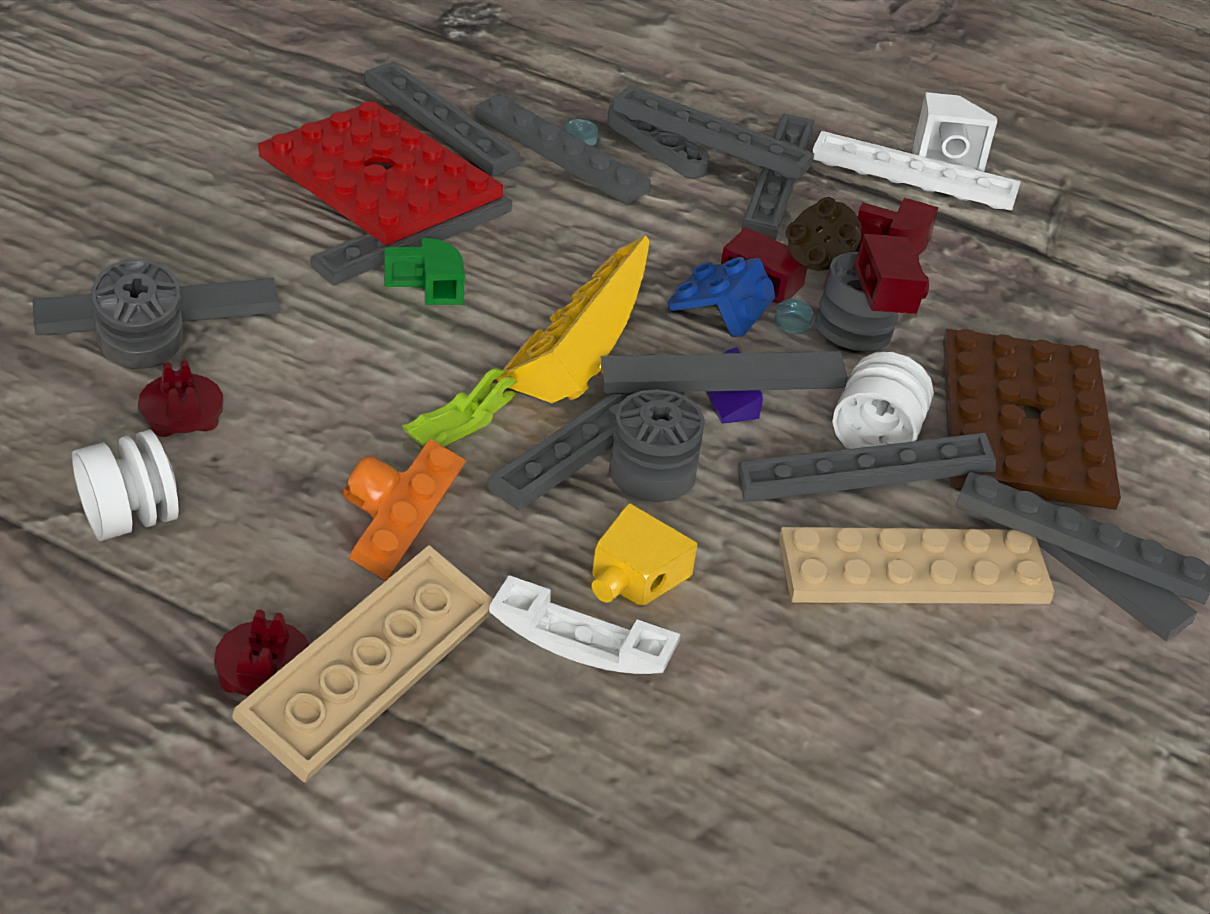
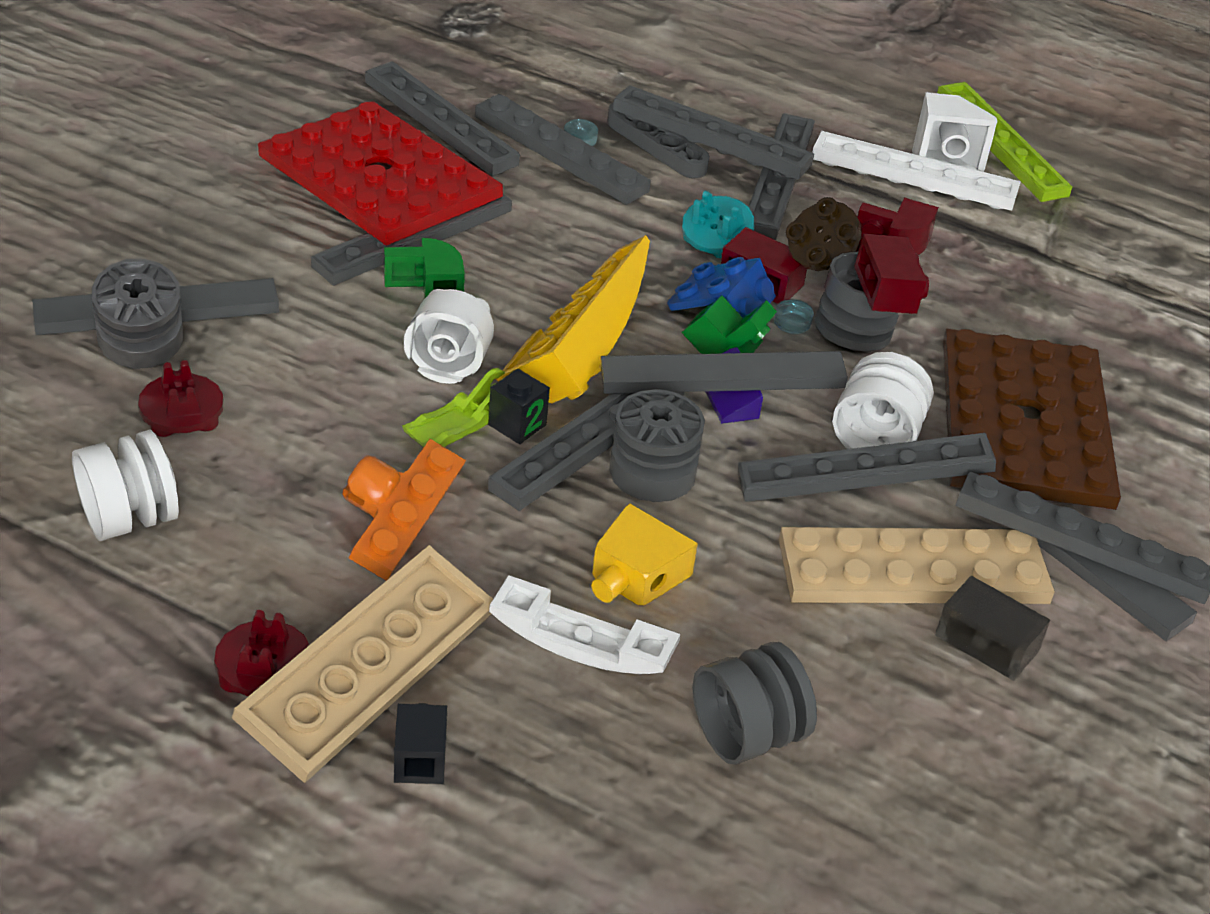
none -> black brick [394,703,448,785]
none -> white brick [404,289,494,384]
none -> black brick [488,369,550,445]
none -> green brick [681,295,777,354]
none -> teal plate [682,190,754,258]
none -> dark grey wheel [692,642,817,765]
none -> clear smoke brick [935,575,1051,681]
none -> lime tile [937,82,1072,202]

